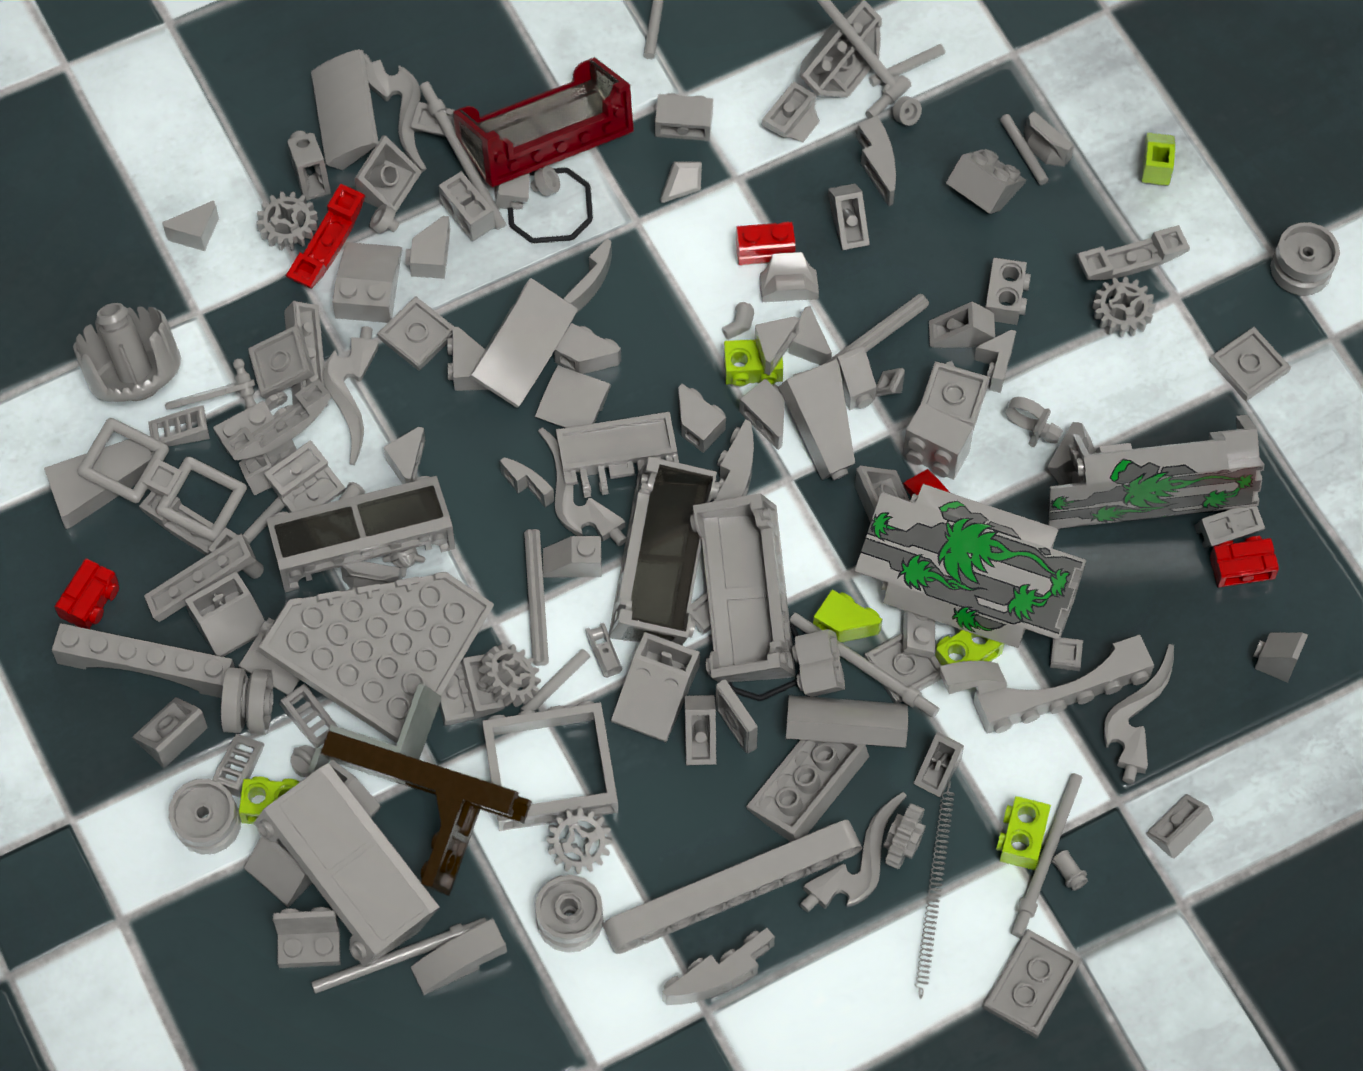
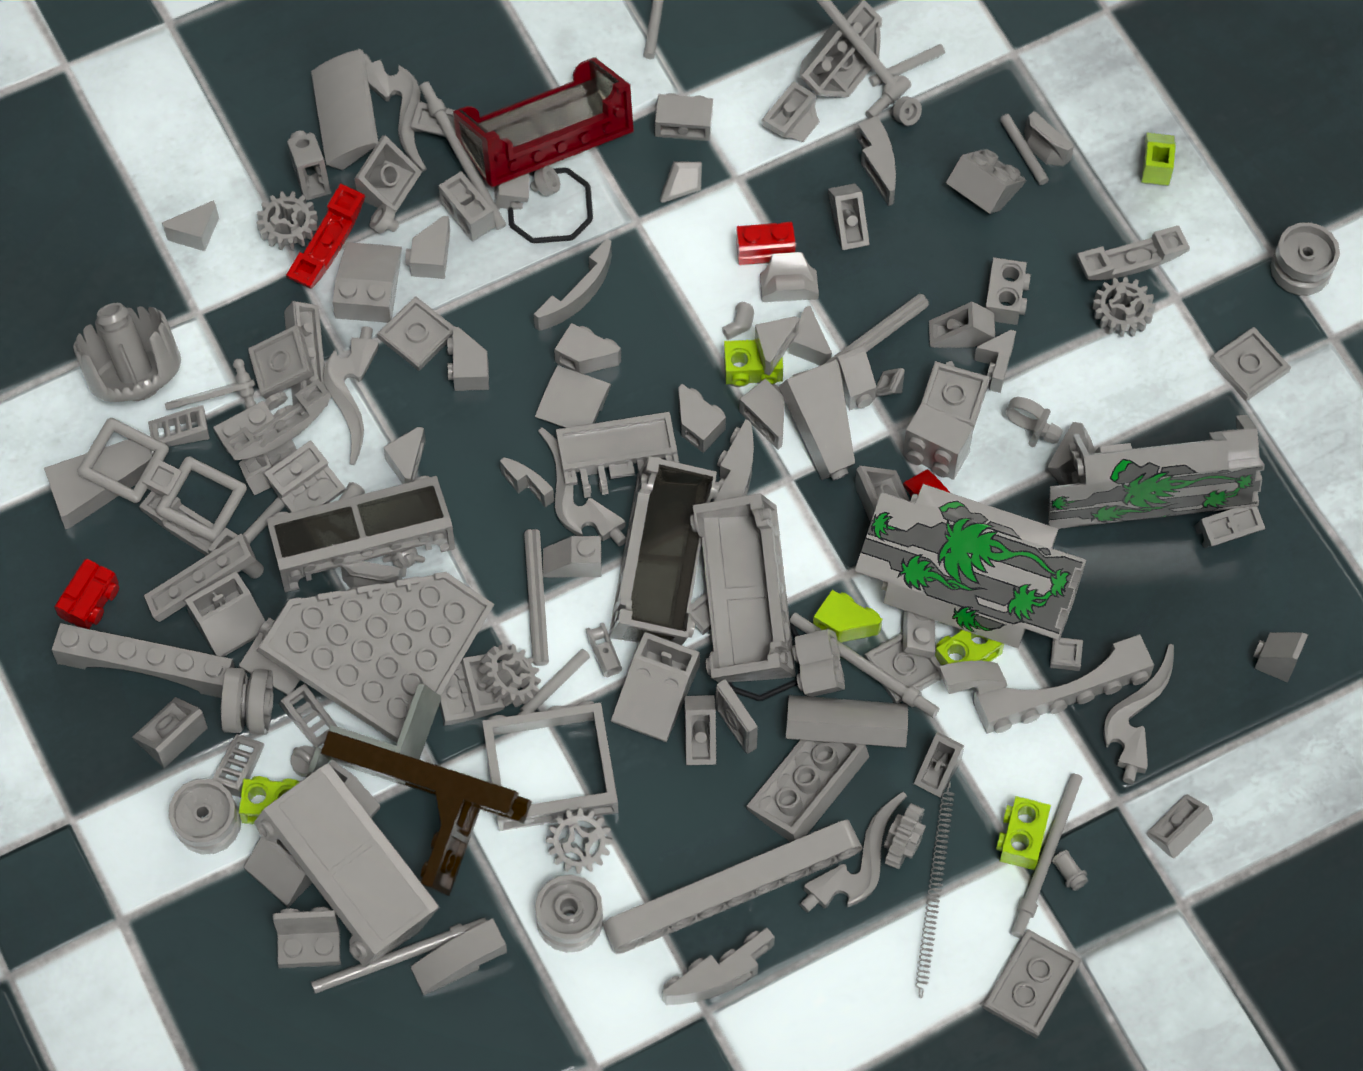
light grey slope [470,278,578,408] -> none
red brick [1210,536,1279,588] -> none

